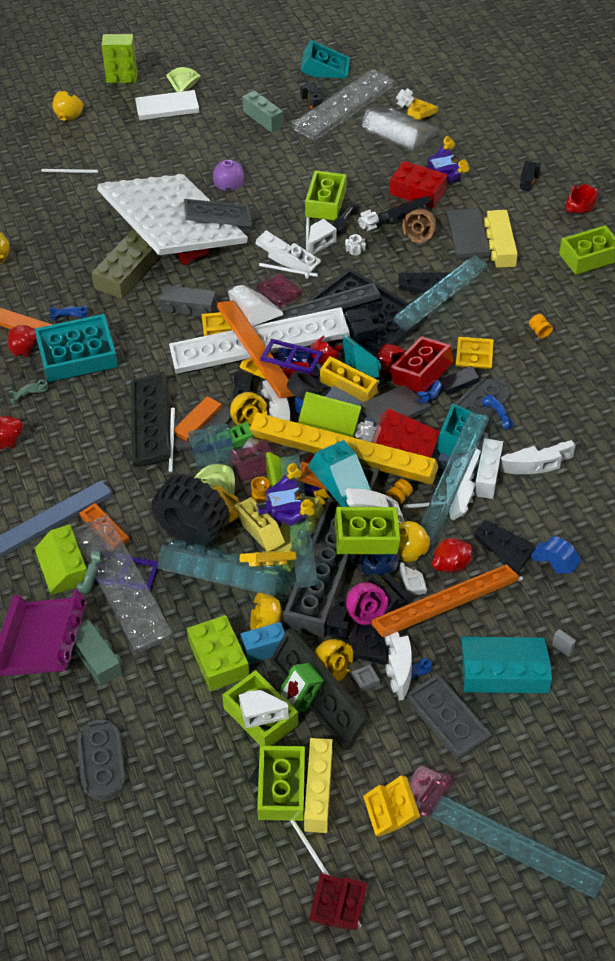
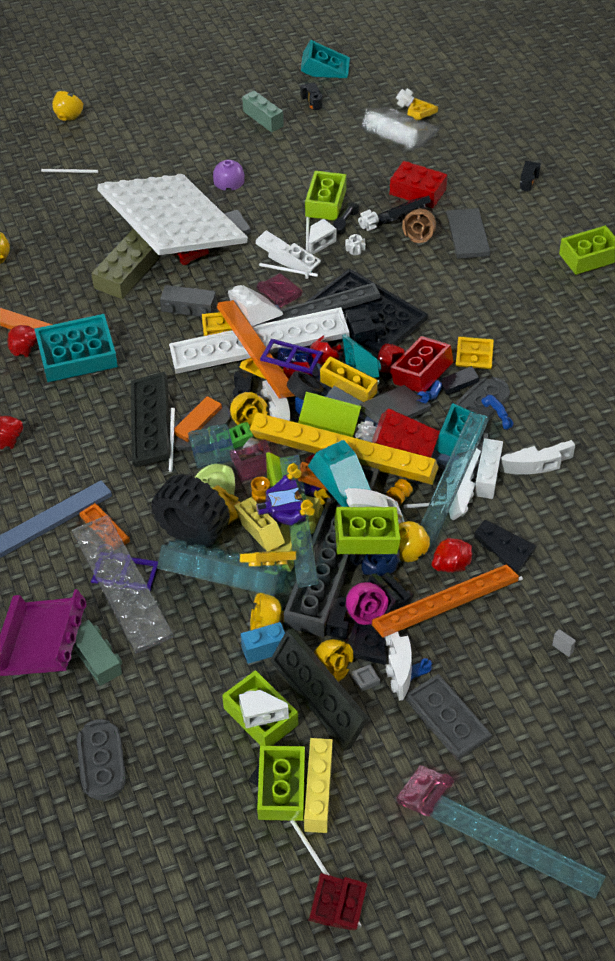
sand green arm [8,379,47,404] -> none
lime slope [35,524,87,595] -> none
blue arm [49,306,88,321] -> none
sand green arm [77,550,105,594] -> none
lime brick [101,34,138,83] -> none
white tile [135,90,199,120] -> none
yellowish green hat [166,67,201,92] -> none
dark grey tile [183,199,252,227] -> none
lime brick [187,615,249,691] -> none
bright green brick [279,663,324,713] -> none
clear plate [292,69,395,141] -> none
yellow slope [363,775,420,837] -> none
clear light blue tile [393,255,487,331] -> none
black wing [398,272,452,300] -> none
white tile [399,562,427,595] -> none
torso [426,136,469,183] -> none
teal slope [461,637,552,694] -> none
light yellow brick [484,210,517,268] -> none
light orange wheel [529,314,553,338] -> none
blue brick [530,536,581,574] -> none
red hair [565,184,597,214] -> none

